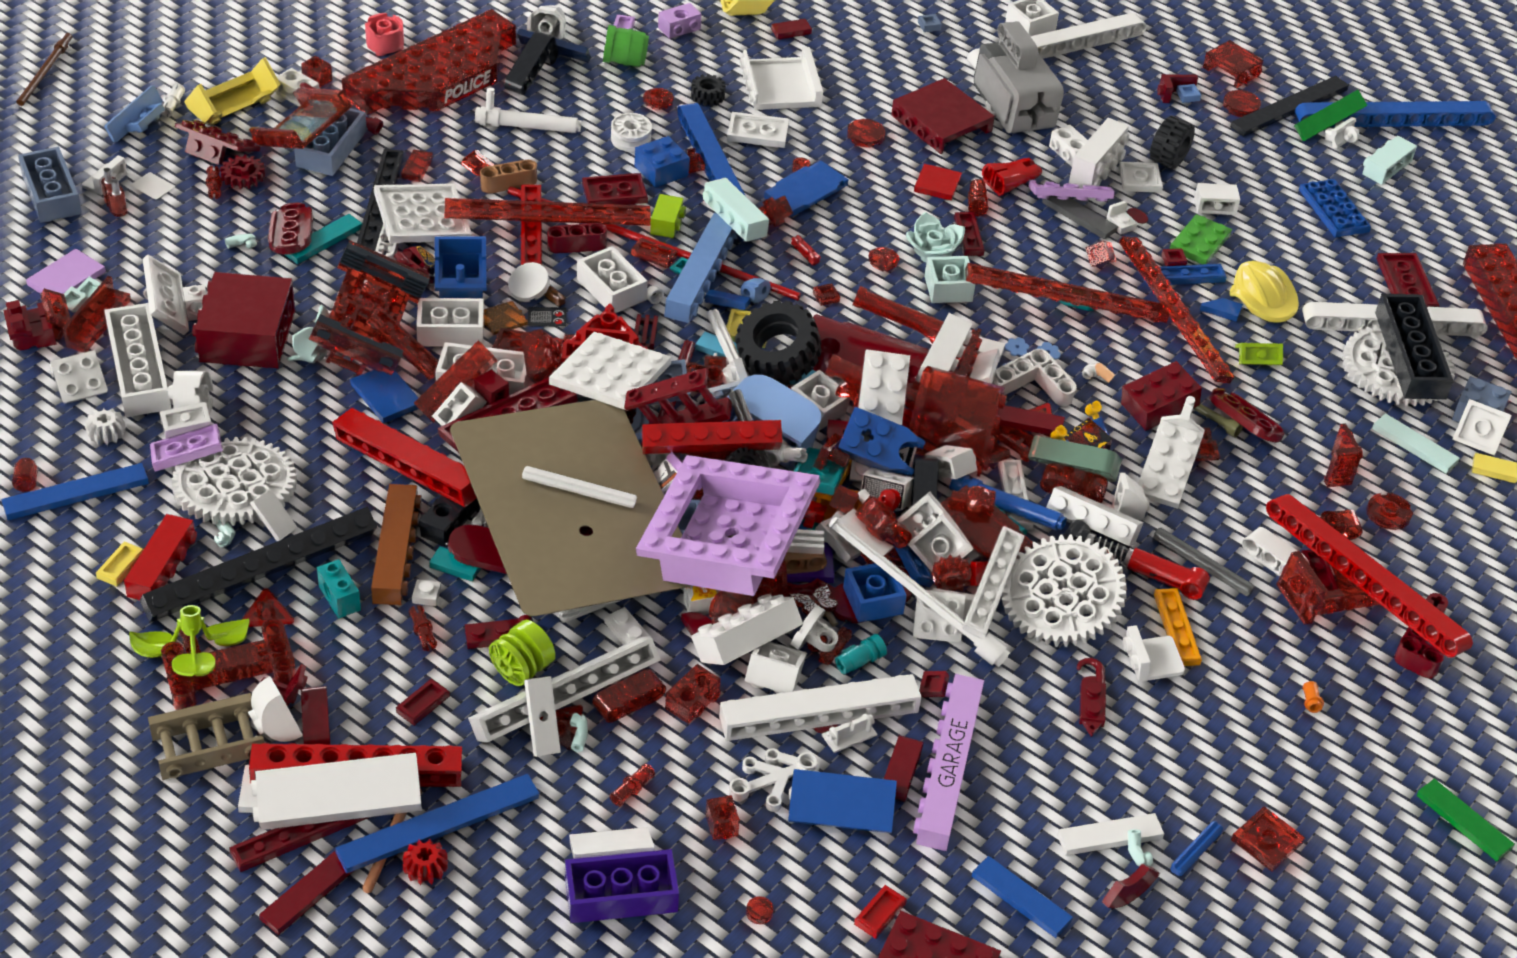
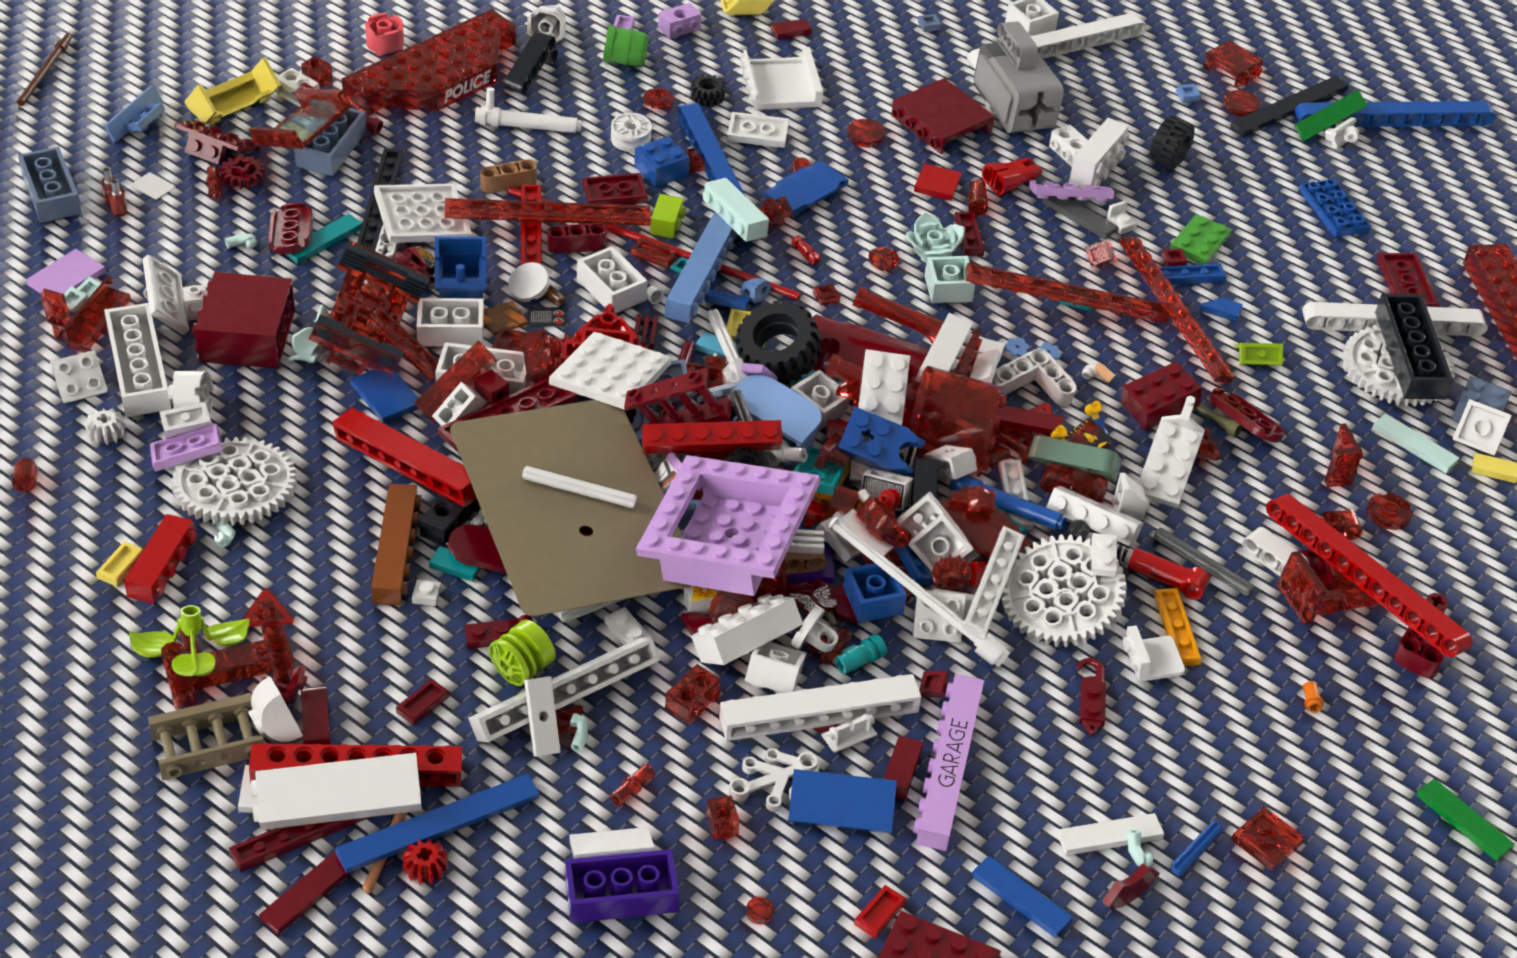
blue tile [1,463,149,521] -> none
dark red hips [3,300,57,350] -> none
white panel [82,155,127,196] -> none
black brick [140,506,377,623] -> none
white pin [161,84,185,117] -> none
white tile [250,489,298,541] -> none
teal brick [317,559,361,619] -> none
clear red tile [401,149,433,182] -> none
clear red pin [409,605,437,651] -> none
clear red tile [462,149,494,176] -> none
dark blue tile [517,29,591,63] -> none
clear red beam [592,669,666,723] -> none
white tile [1119,162,1163,193] -> none
dark red sticker [1127,208,1148,224] -> none
dark red bracket [1157,74,1198,103] -> none
white brick [1194,183,1240,215] -> none
light yellow piece [1230,261,1299,323] -> none
light aqua brick [1362,136,1417,185] -> none
none -> lavender tile [741,363,778,381]
none -> white plate [1091,533,1117,577]

